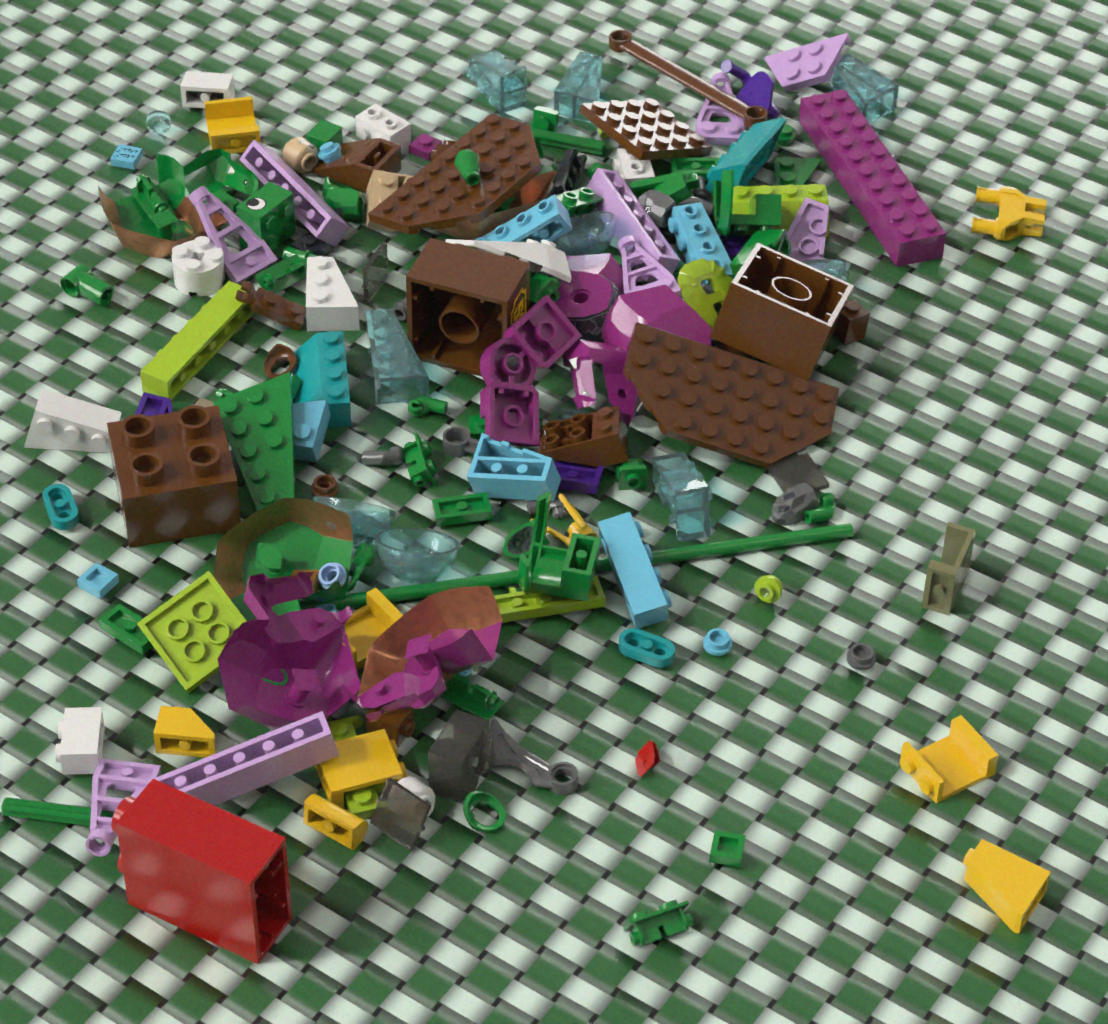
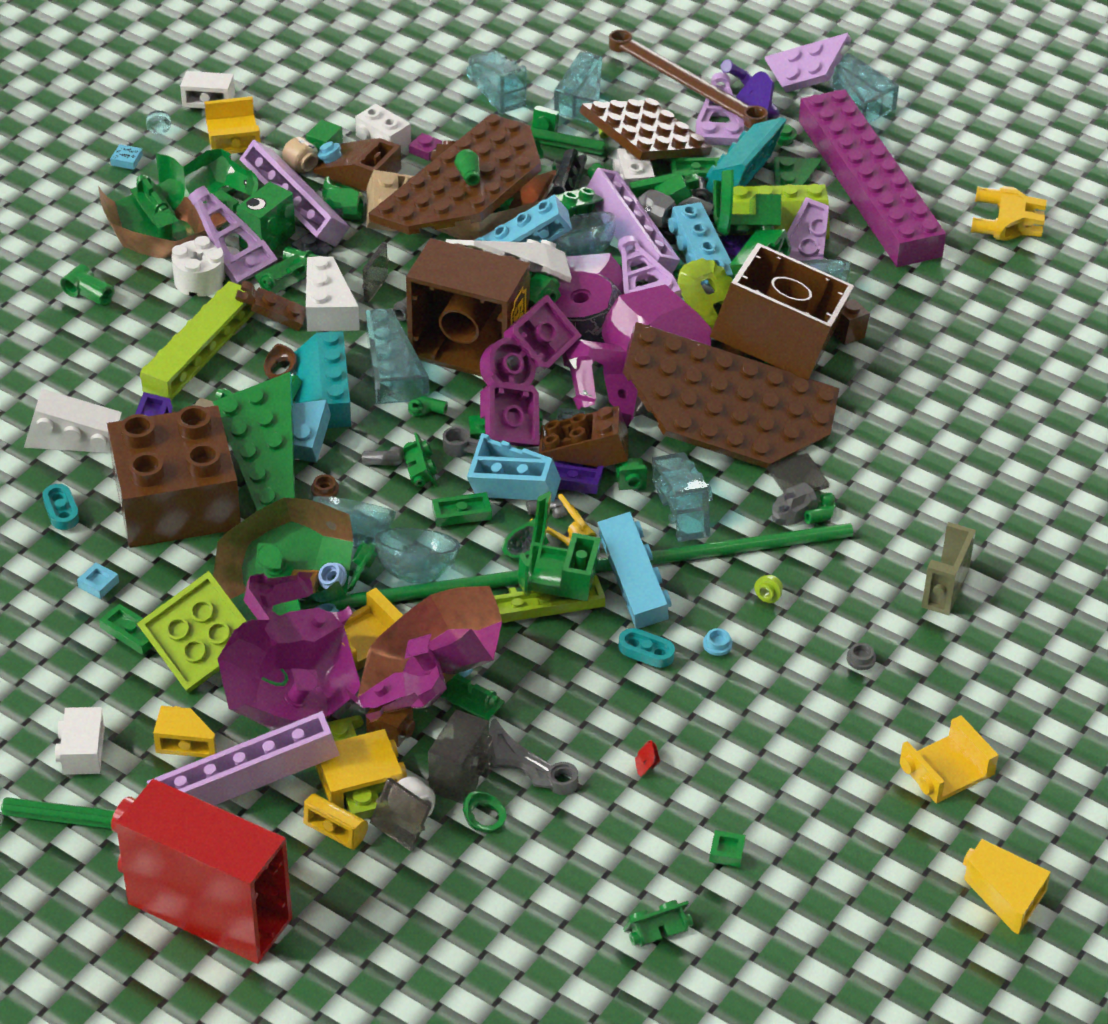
lavender plate [85,758,161,856] -> none

